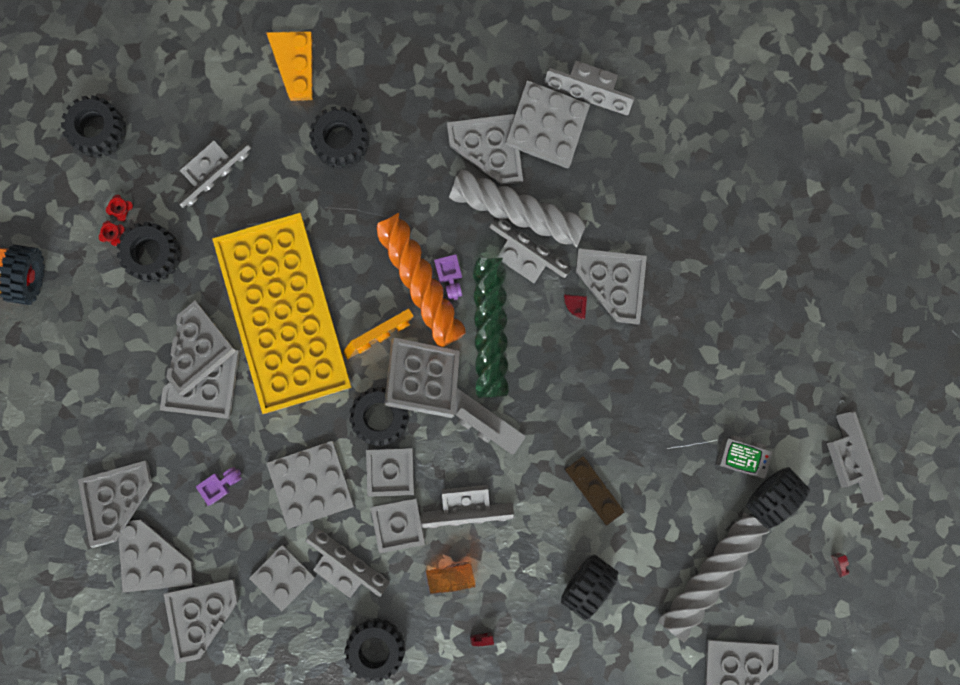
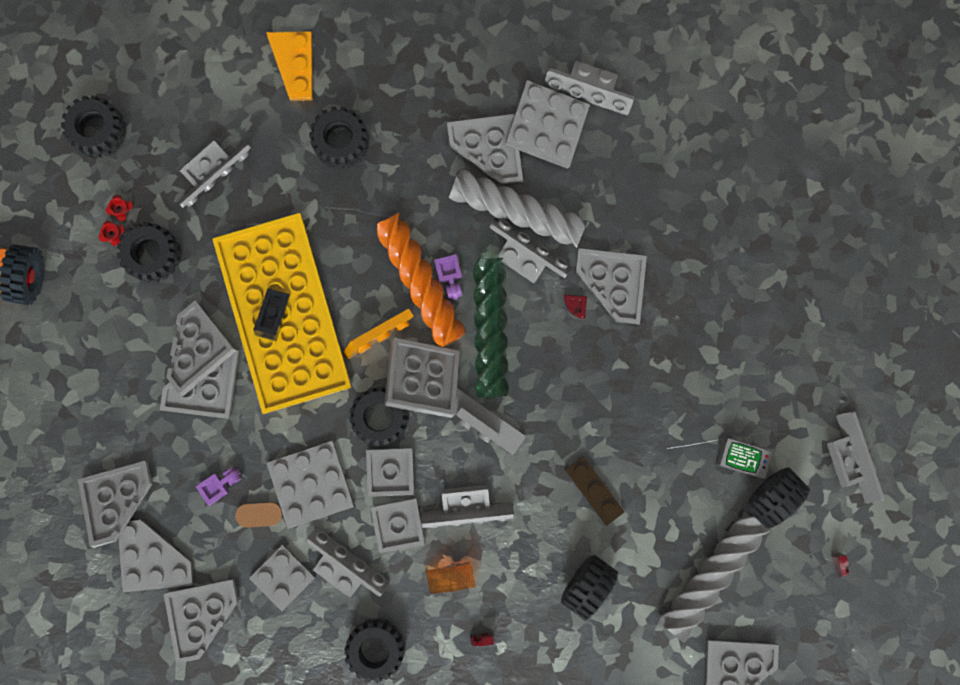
none -> medium nougat tile [235,502,283,527]
none -> black slope [253,288,290,341]

